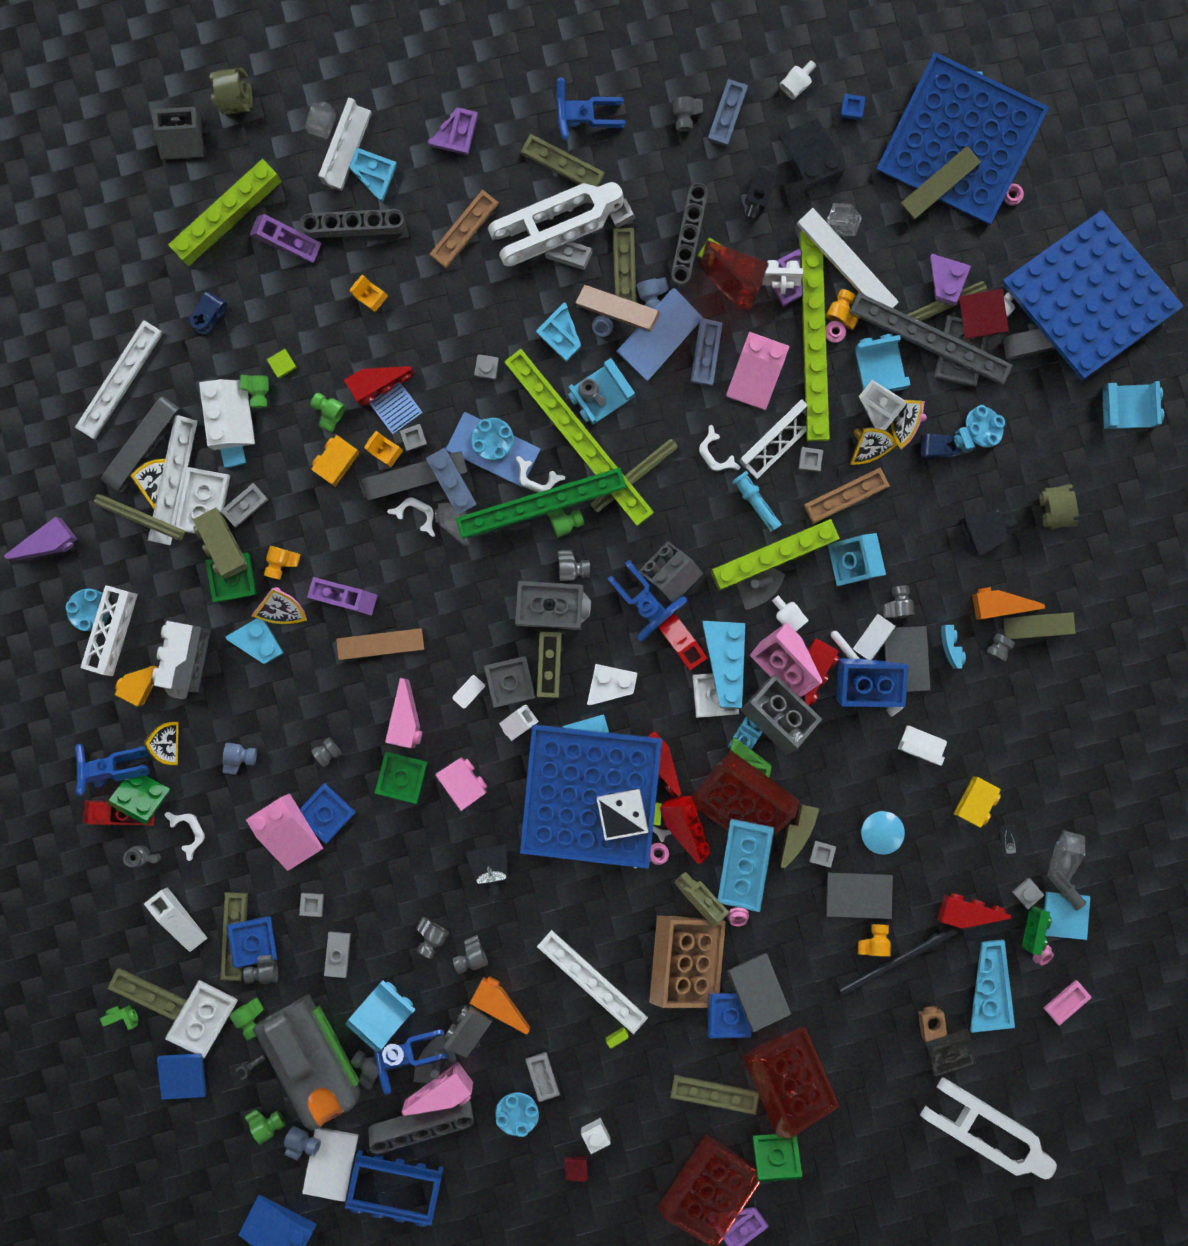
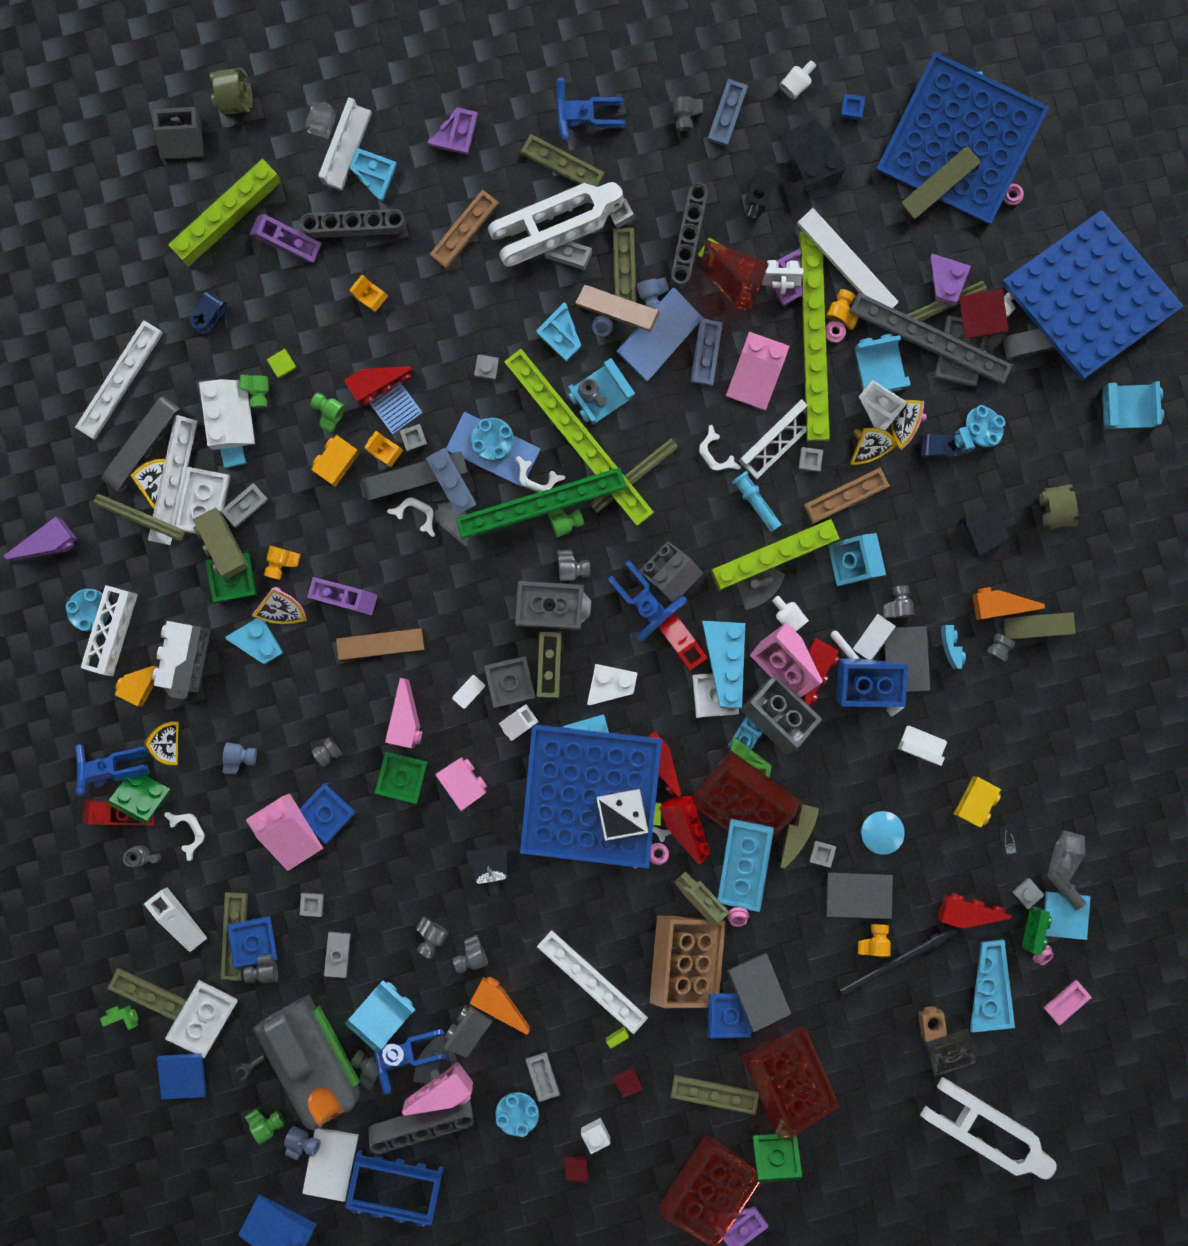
bright green piece [229,997,264,1040] -> none
clear brick [827,203,862,236] -> none
none -> dark red slope [614,1067,643,1097]

